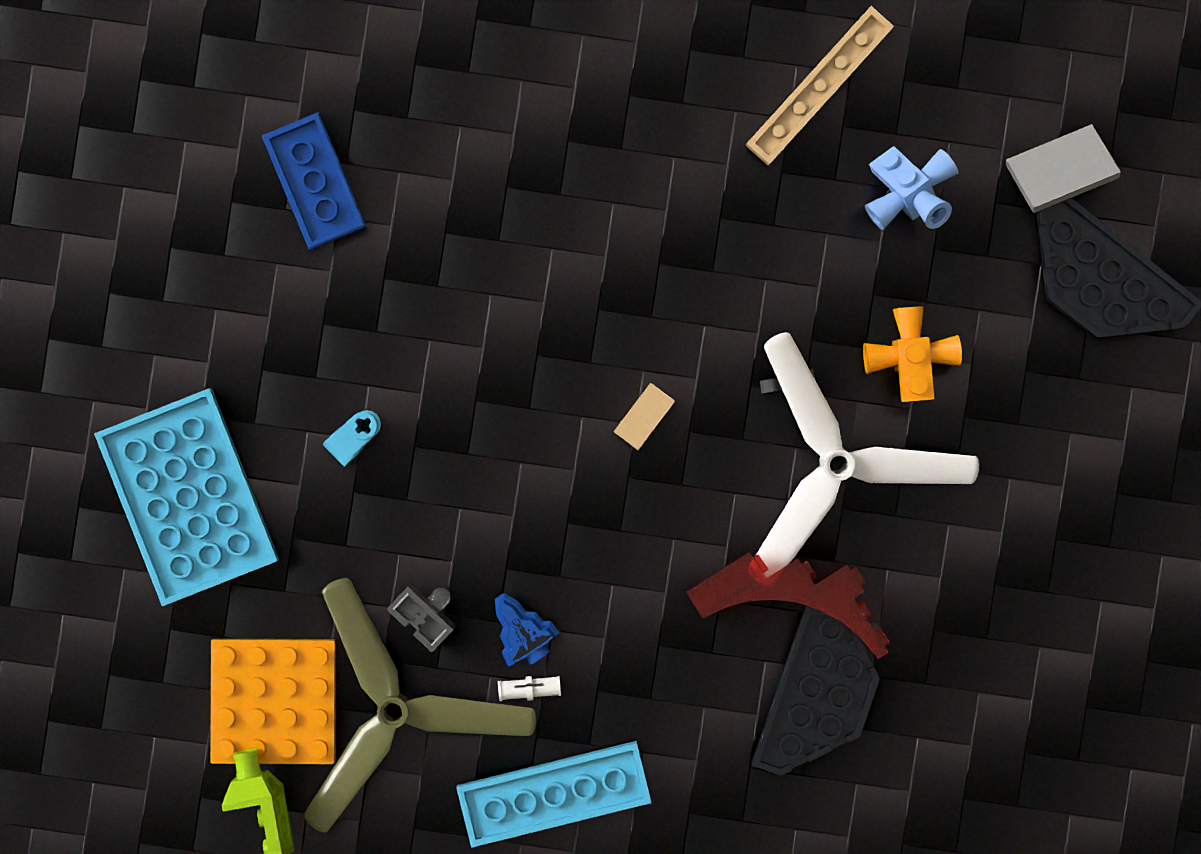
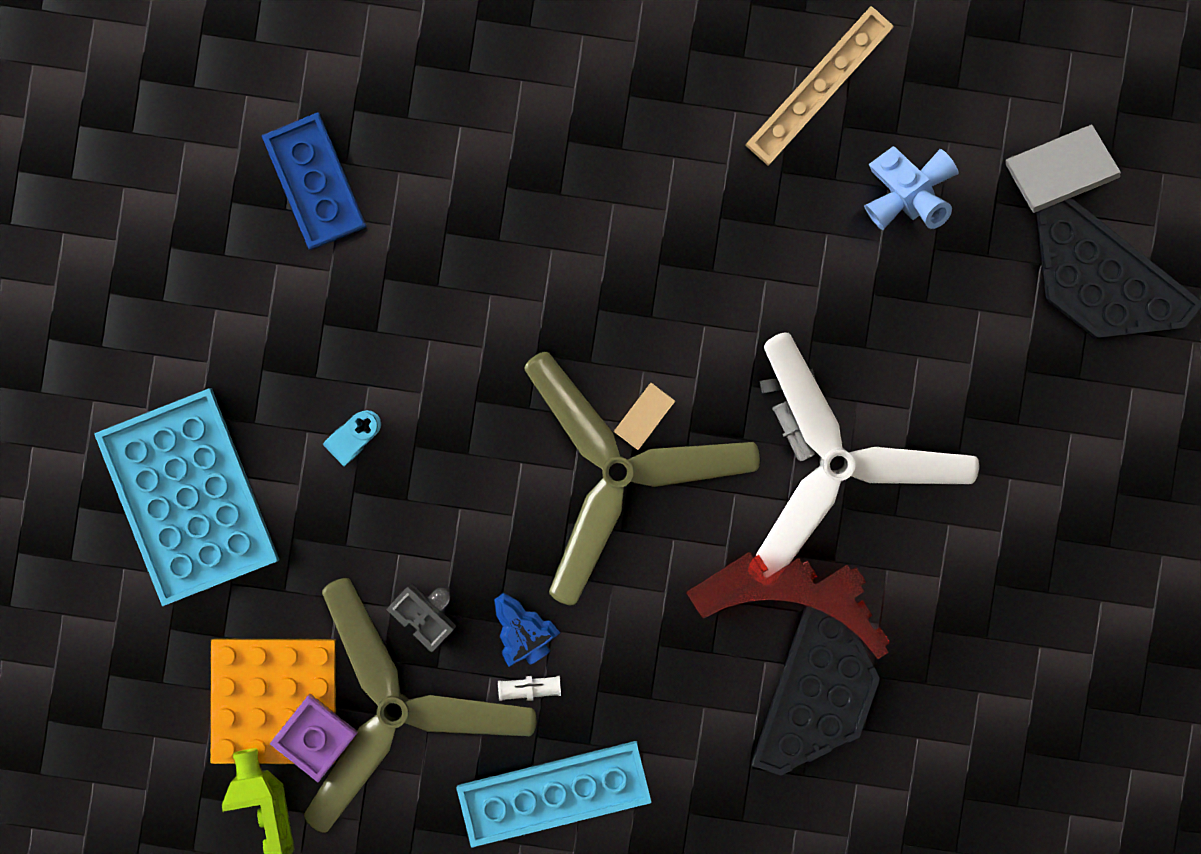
light orange brick [863,306,962,402] -> none
none -> medium lavender tile [270,694,358,782]
none -> olive piece [524,352,760,606]
none -> light grey axle [772,401,815,461]

